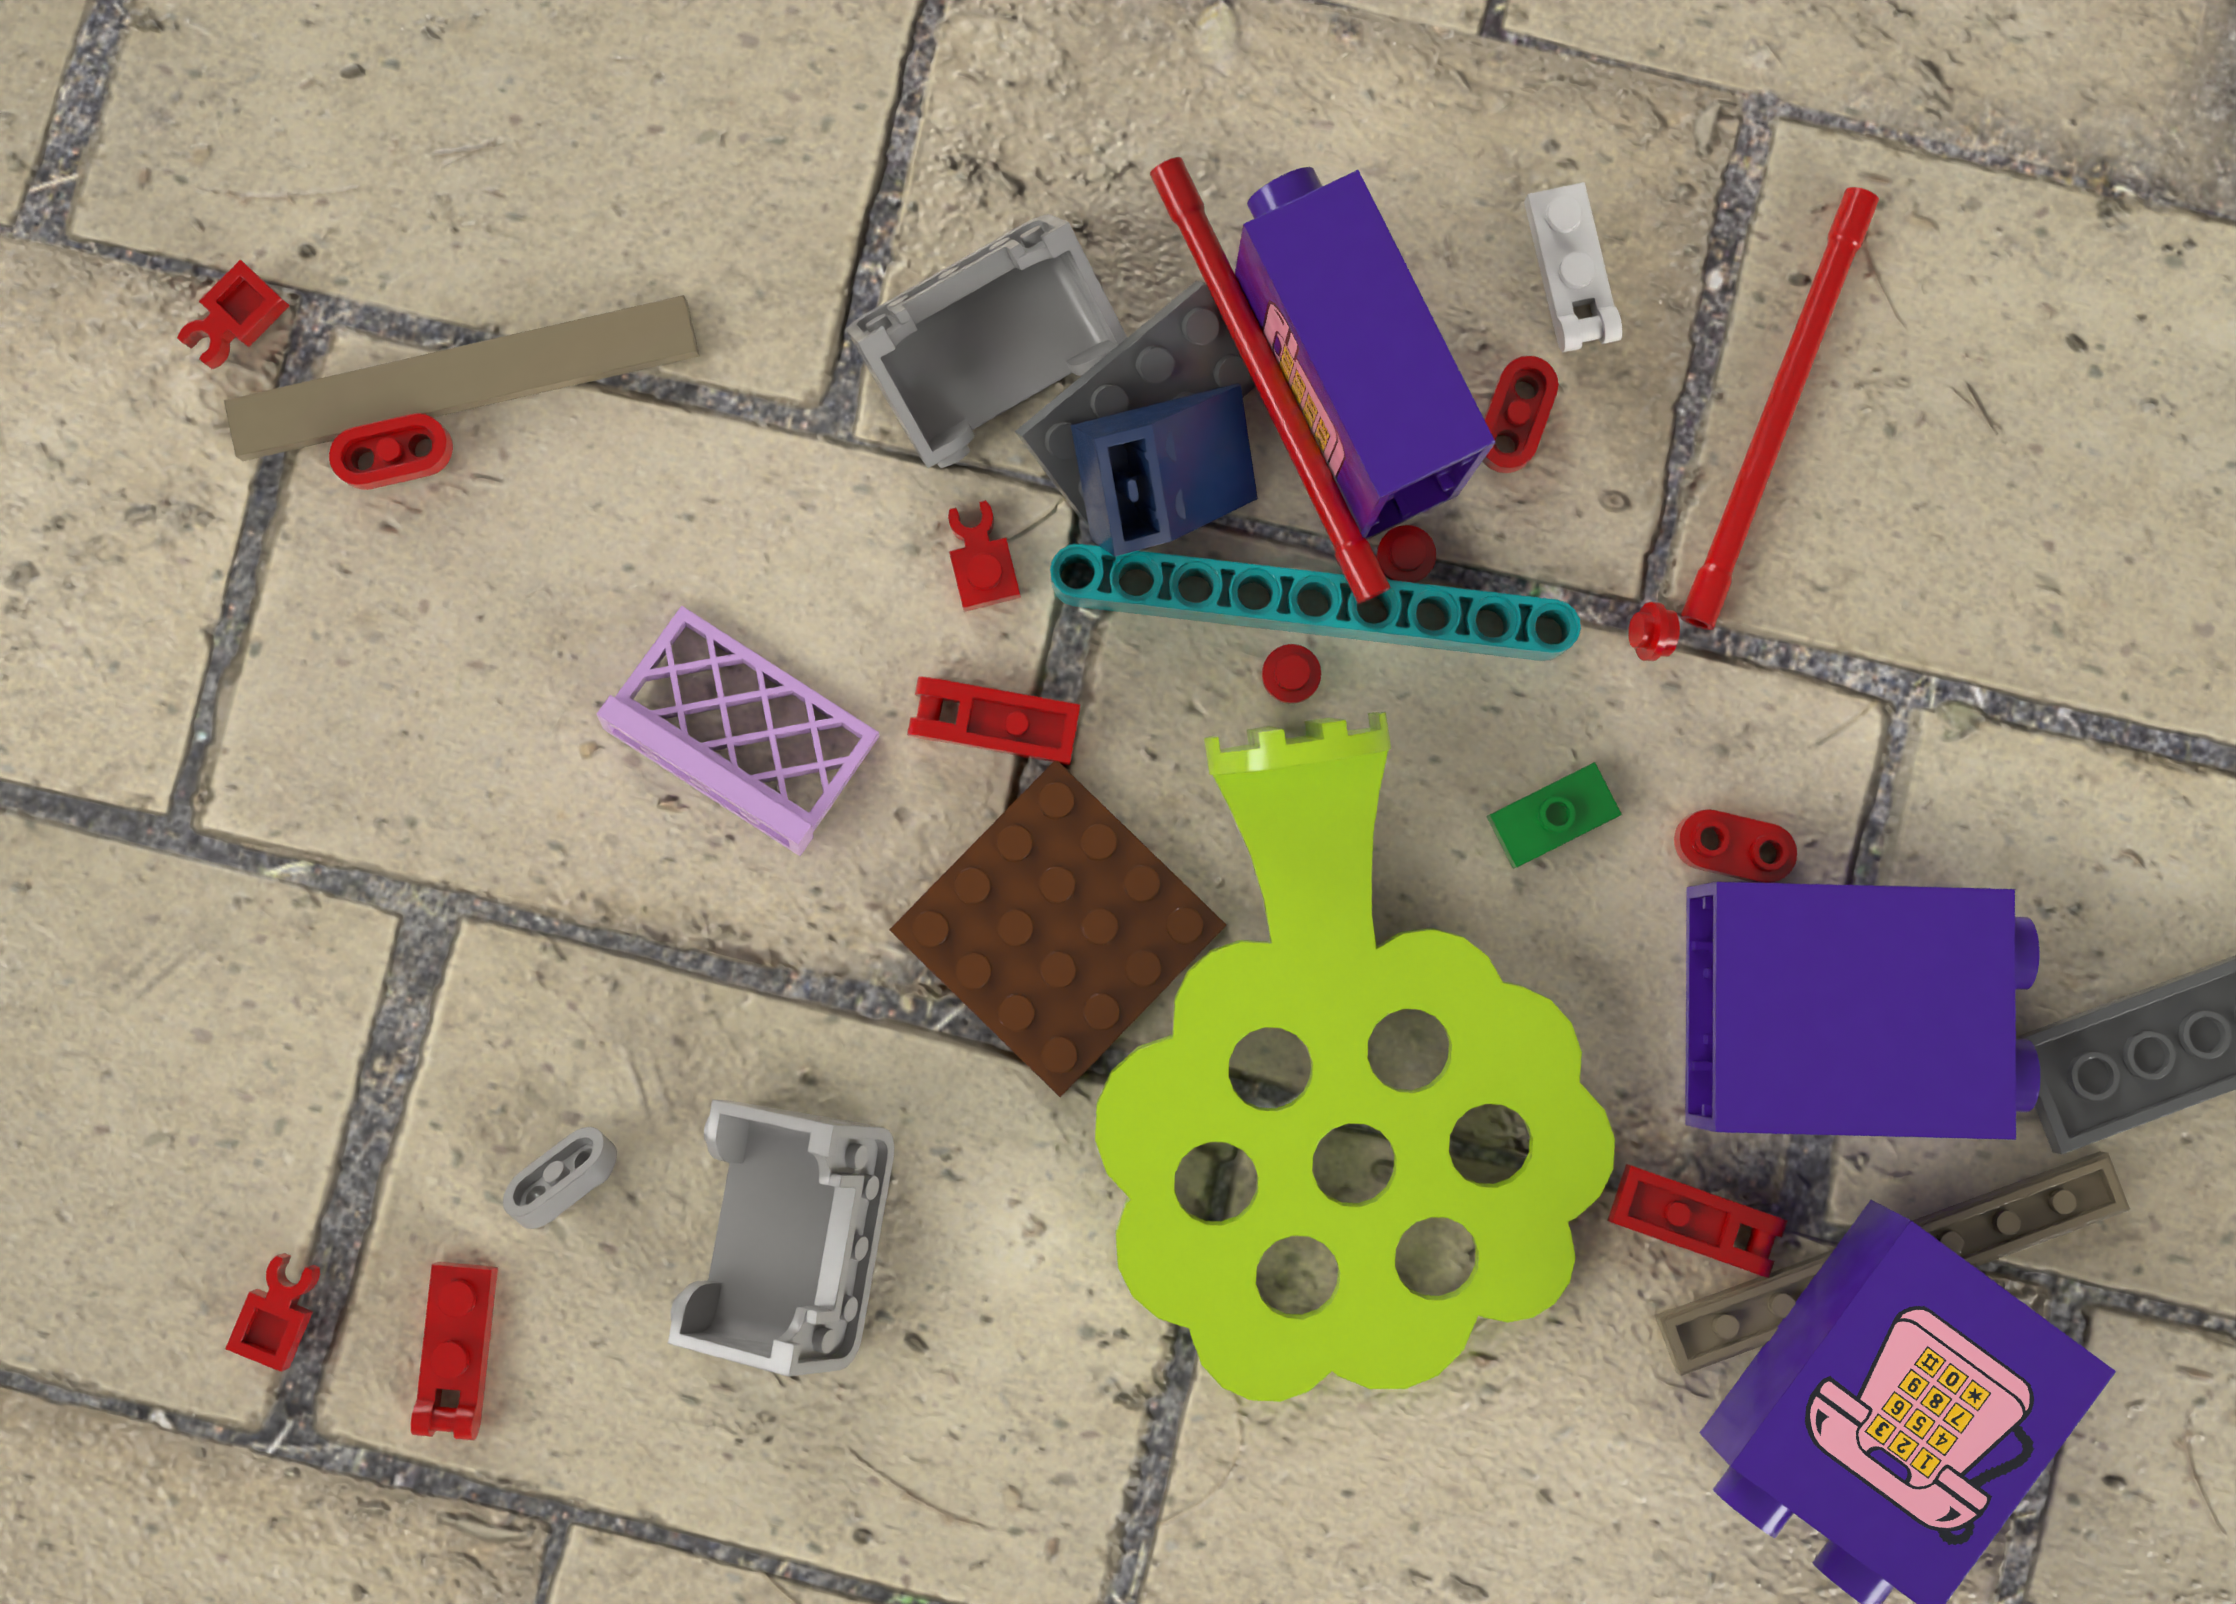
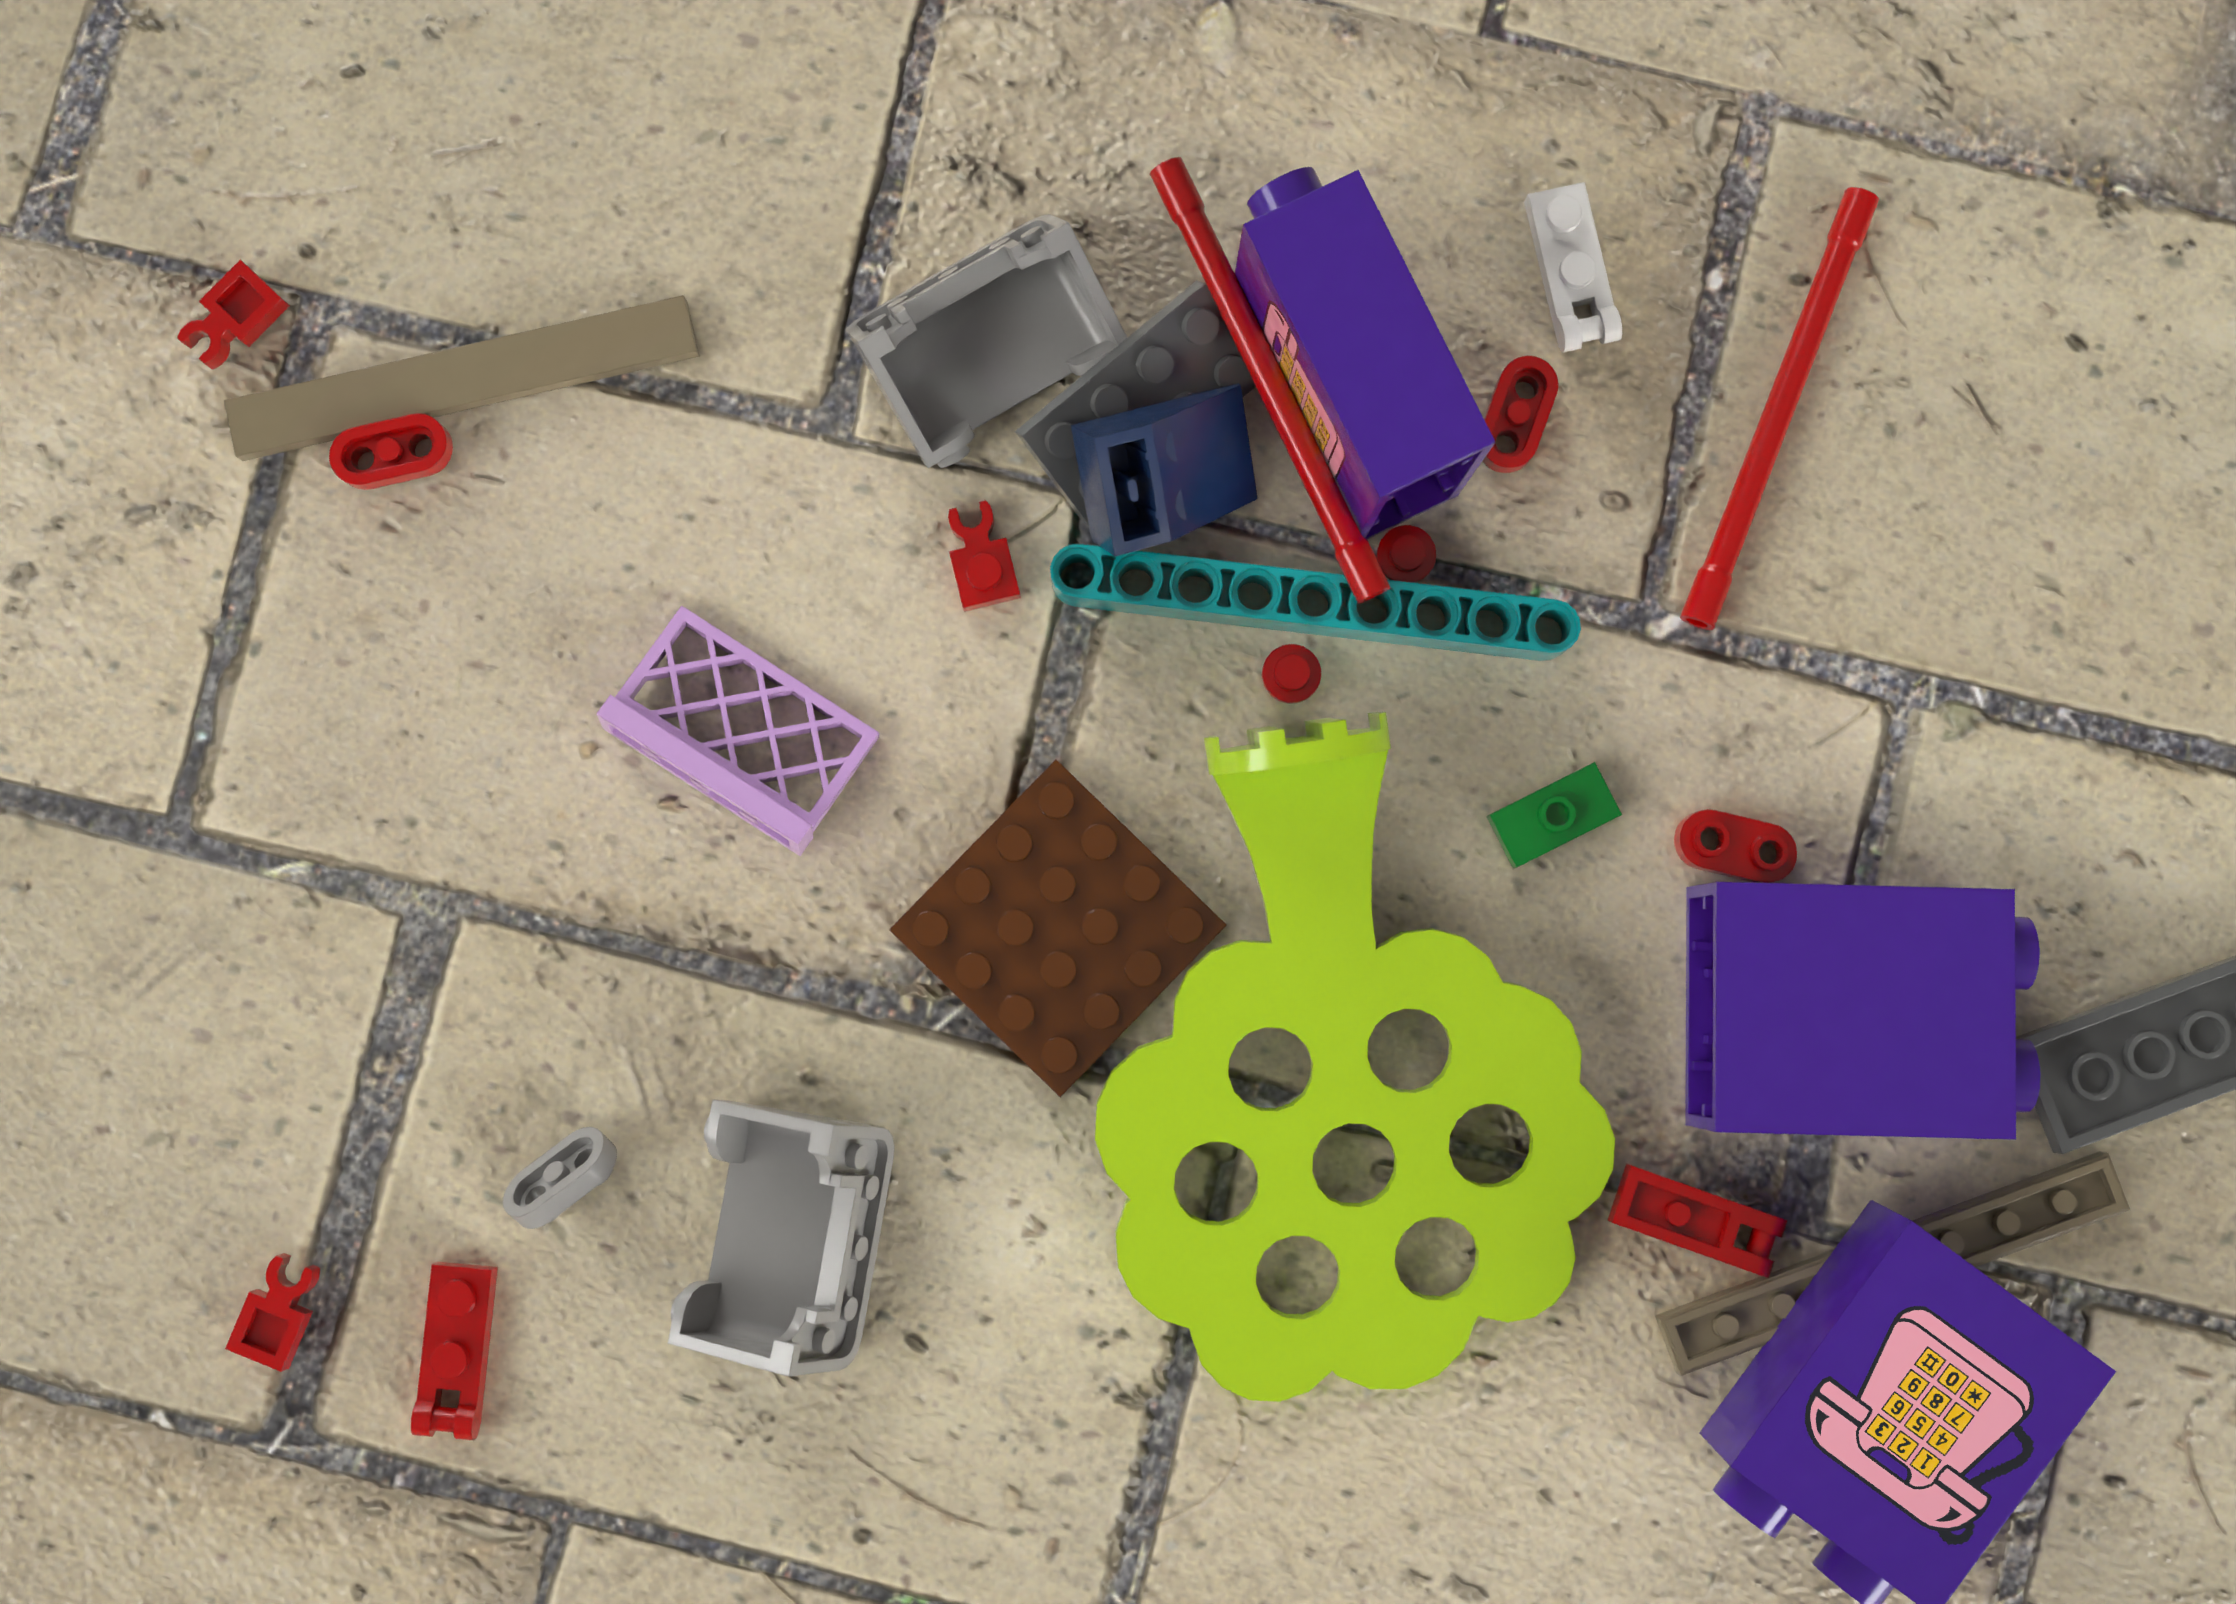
red plate [907,676,1081,765] -> none
red plate [1628,602,1680,661] -> none

